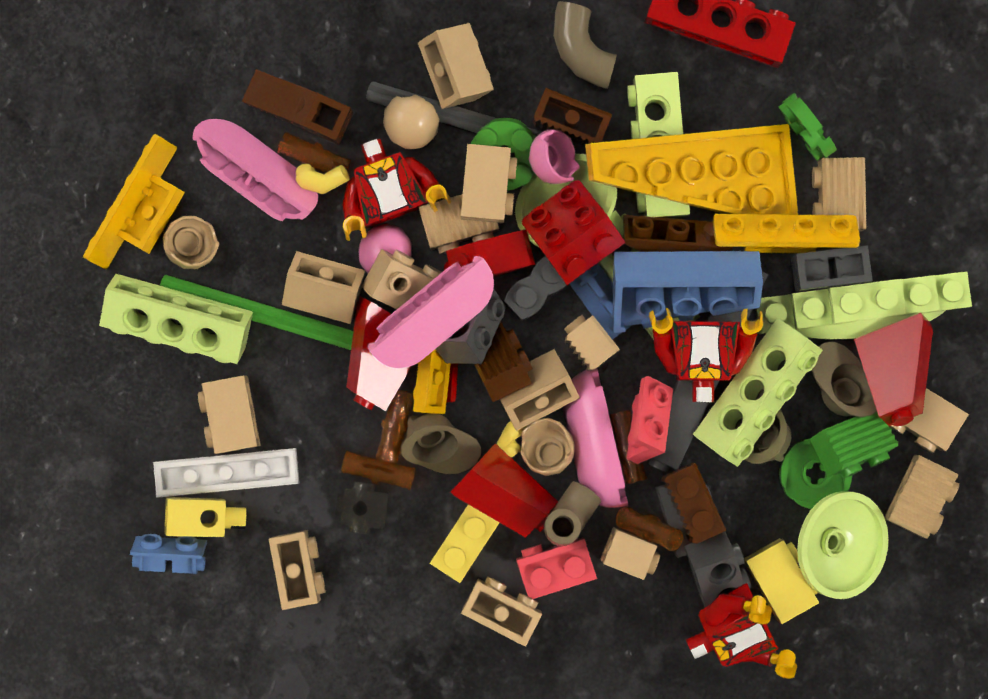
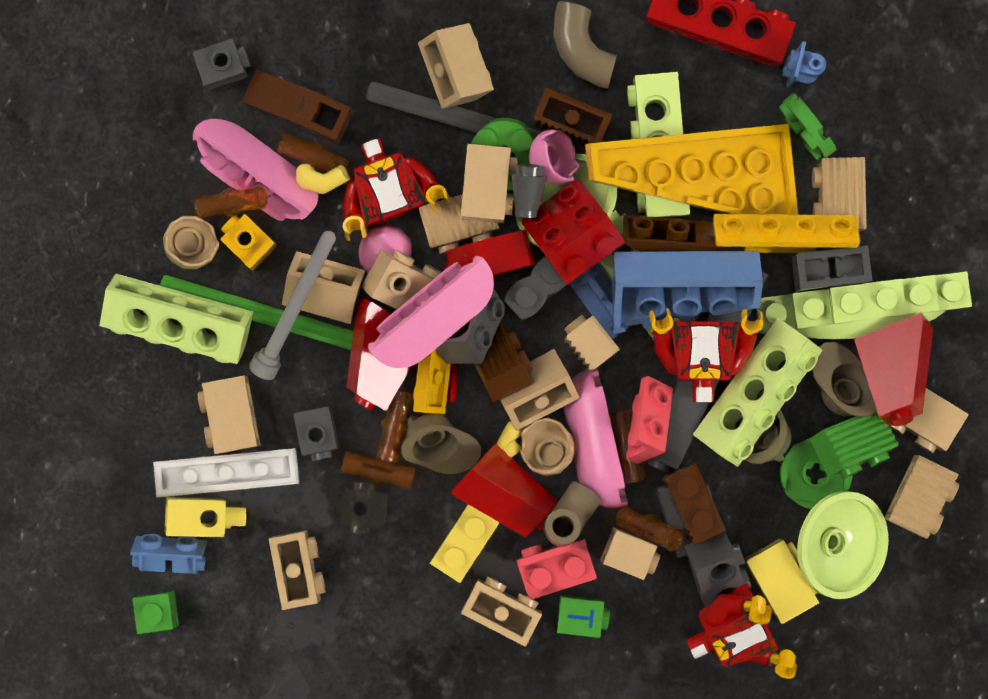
yellow bracket [83,134,185,269] -> none
tan hair [383,95,439,149] -> none
none -> bright green brick [132,590,179,634]
none -> dark grey brick [192,38,251,91]
none -> clear orange pin [195,186,268,218]
none -> yellow brick [220,214,278,271]
none -> light grey piece [249,231,336,380]
none -> dark grey brick [293,406,339,461]
none -> dark grey cone [511,164,547,218]
none -> bright green brick [556,594,610,638]
none -> medium blue hinge [782,41,826,88]

